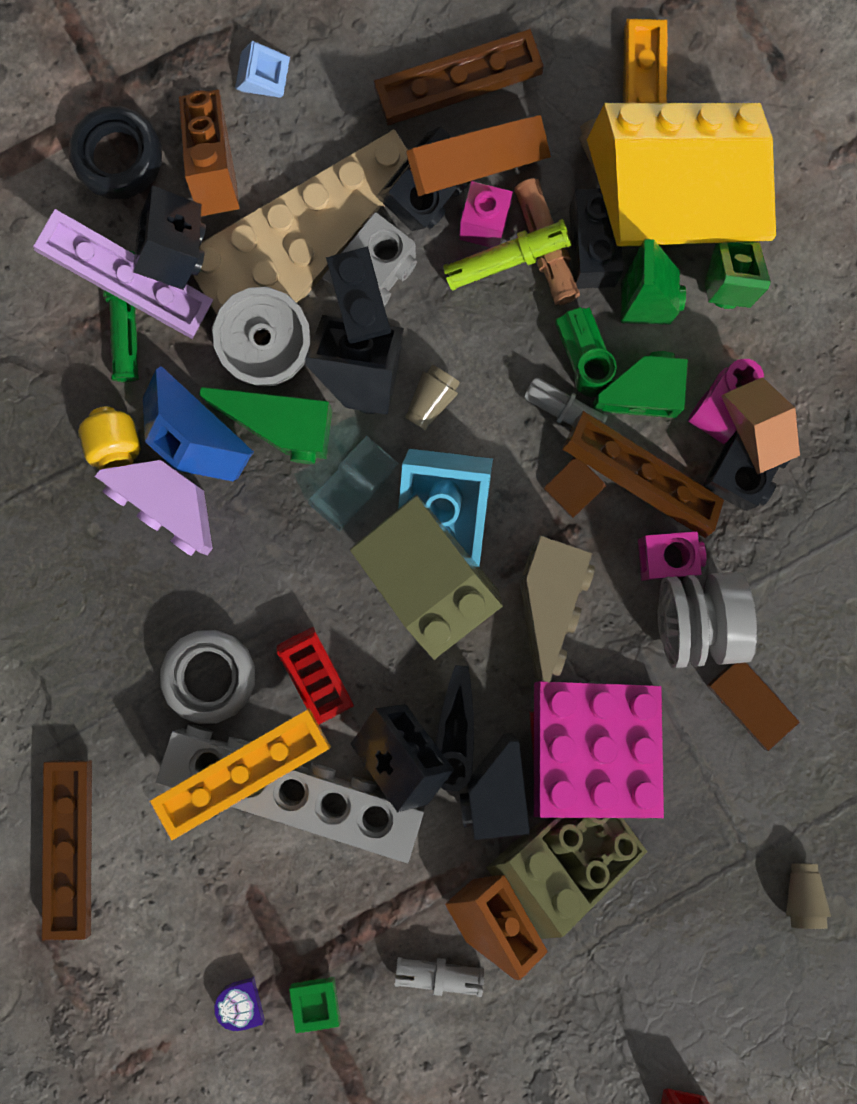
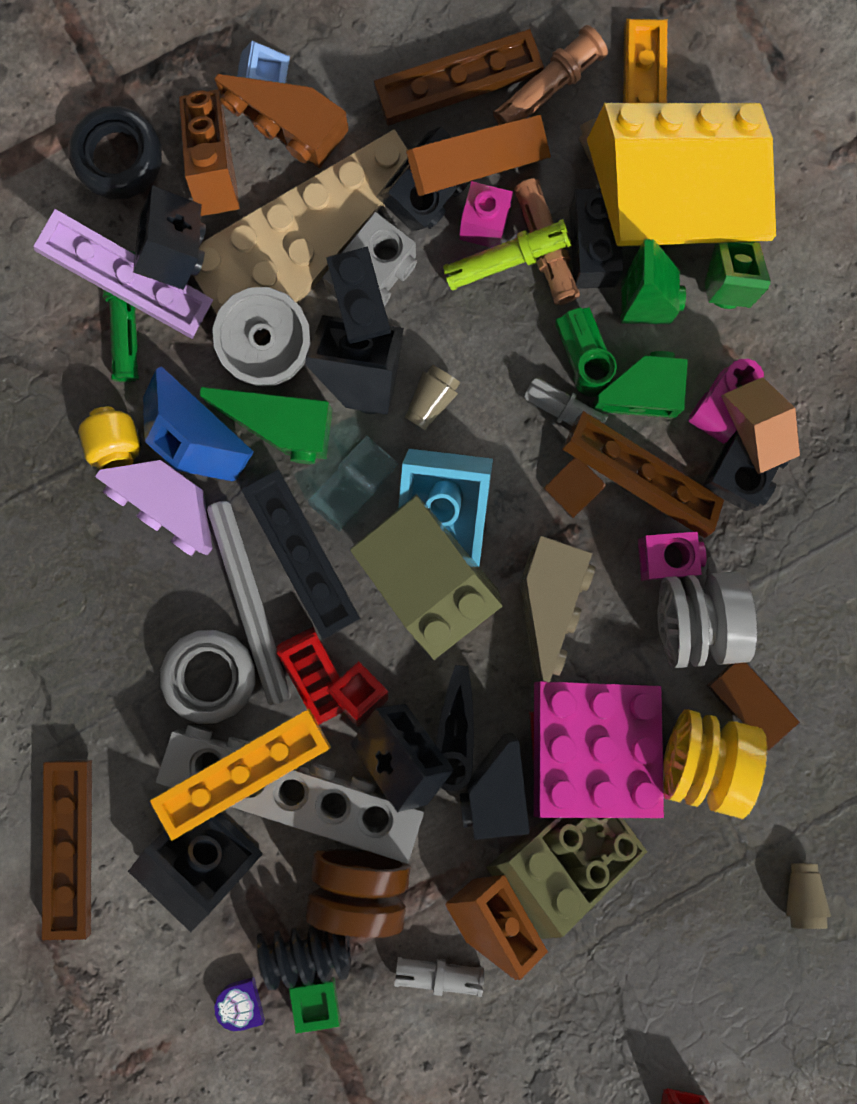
none -> black slope [128,812,263,932]
none -> light grey axle [207,501,291,705]
none -> dark orange slope [214,74,349,168]
none -> black plate [242,469,361,640]
none -> black piece [256,925,352,991]
none -> reddish brown wheel [305,849,411,938]
none -> red slope [327,661,388,727]
none -> nougat pin [493,25,608,125]
none -> yellow wheel [663,709,767,819]

